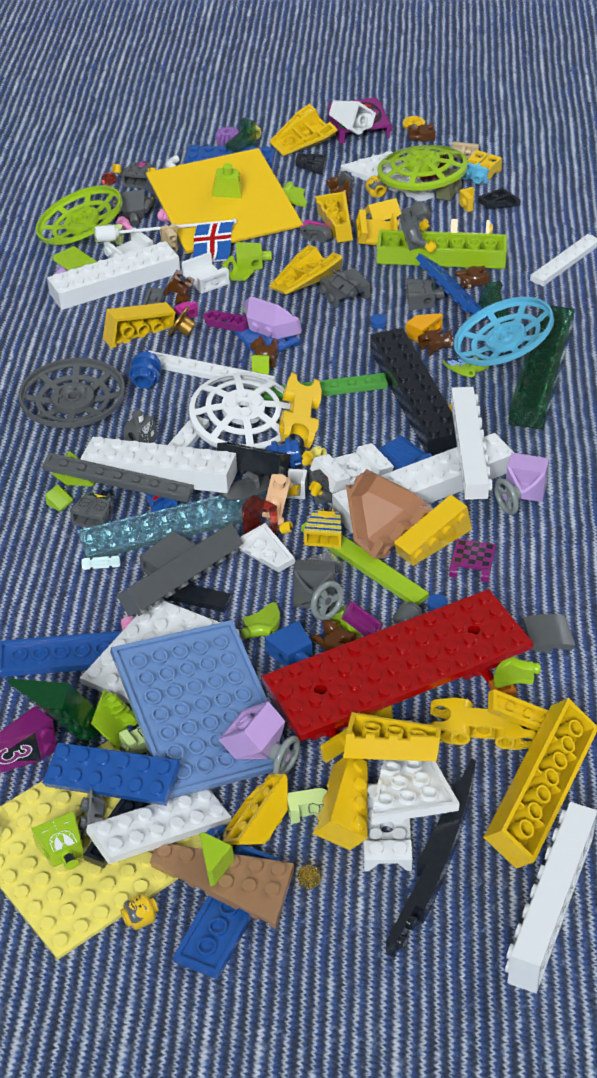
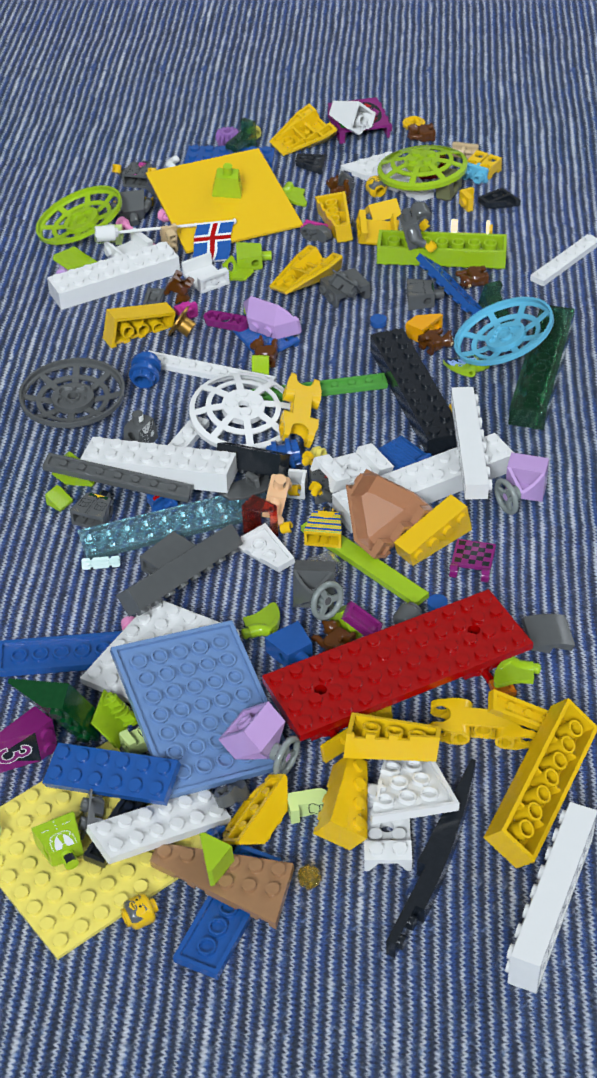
clear red tile [102,173,117,185] -> none
black tile [168,584,232,613] -> none
none -> dark grey piece [213,780,250,808]

